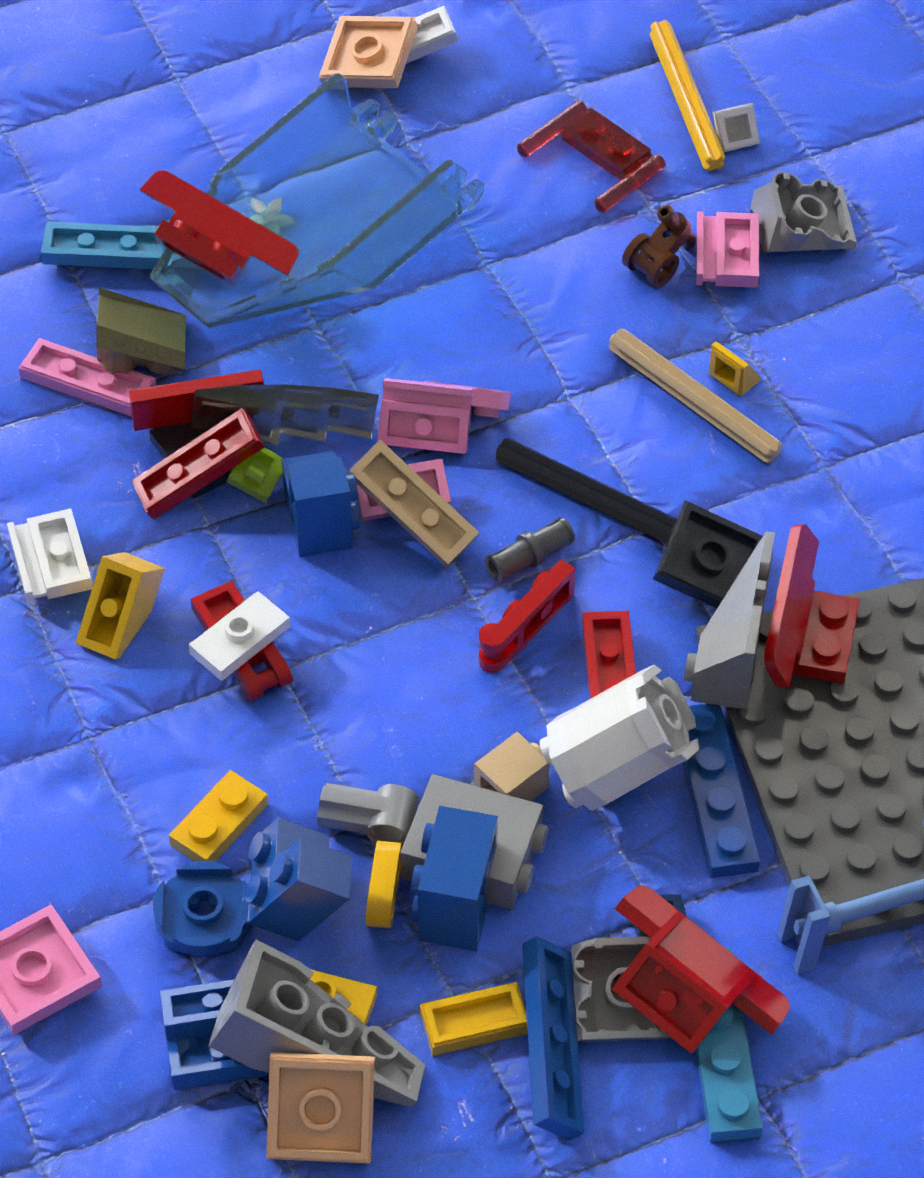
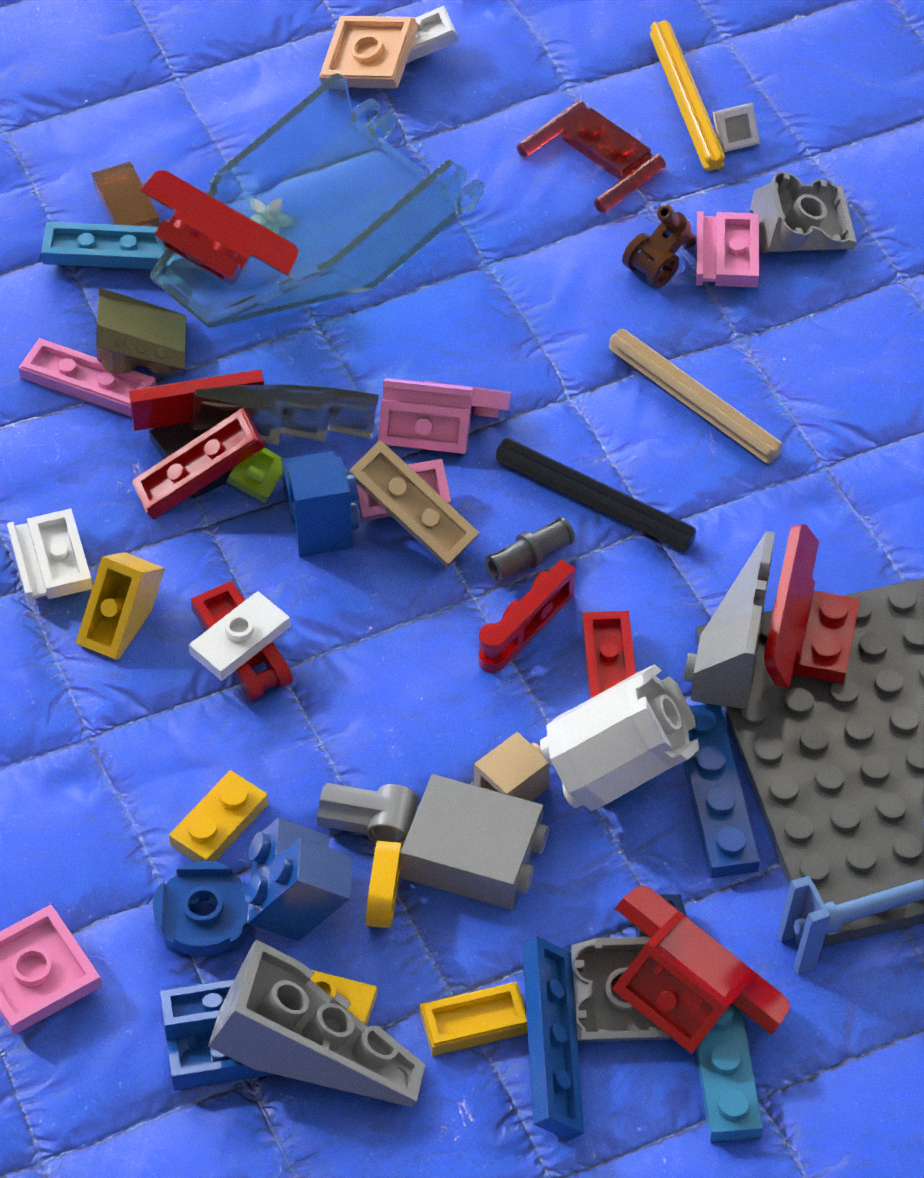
light nougat tile [266,1052,375,1164] -> none
blue brick [410,805,498,951] -> none
black tile [653,500,763,609] -> none
yellow slope [709,341,761,396] -> none
none -> clear orange tile [91,161,160,227]

